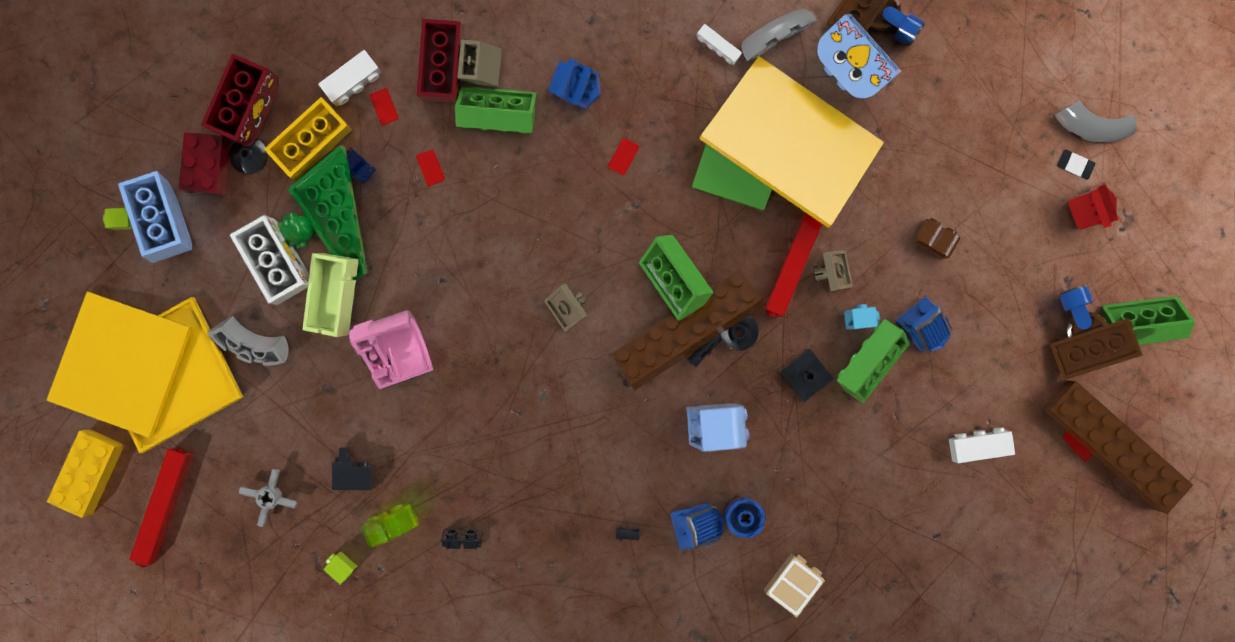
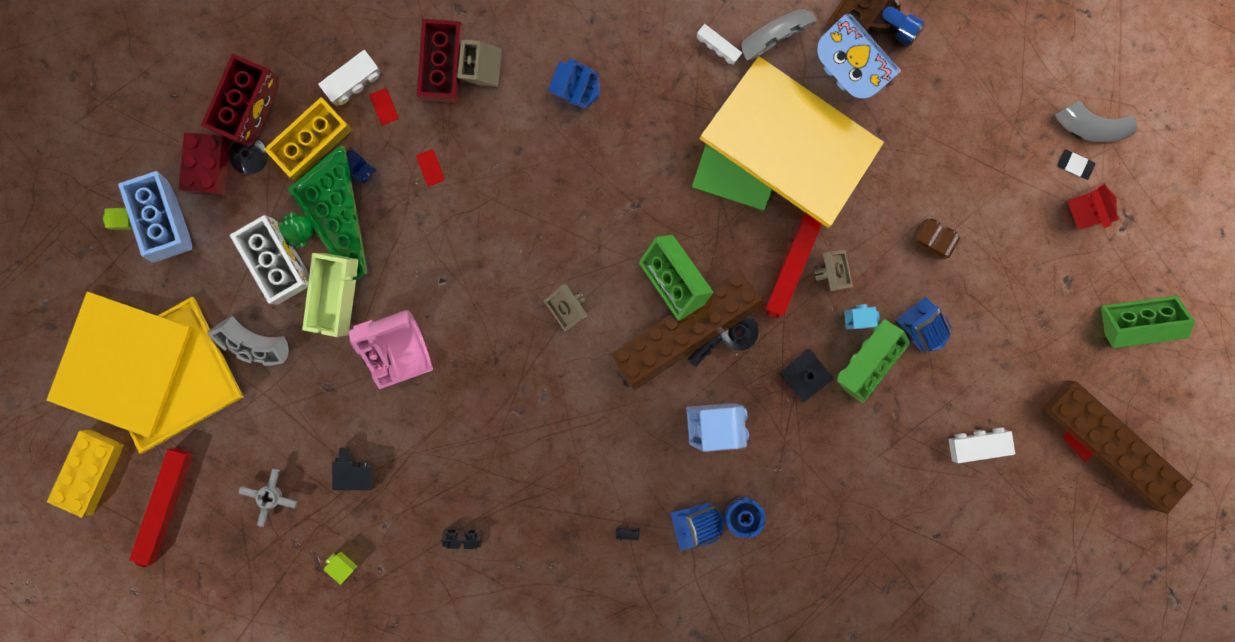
clear neon green brick [360,504,419,548] -> none
bright green slope [455,86,537,133] -> none
red sticker [608,138,640,175] -> none
tan brick [764,553,825,617] -> none
reddish brown plate [1050,285,1144,380] -> none

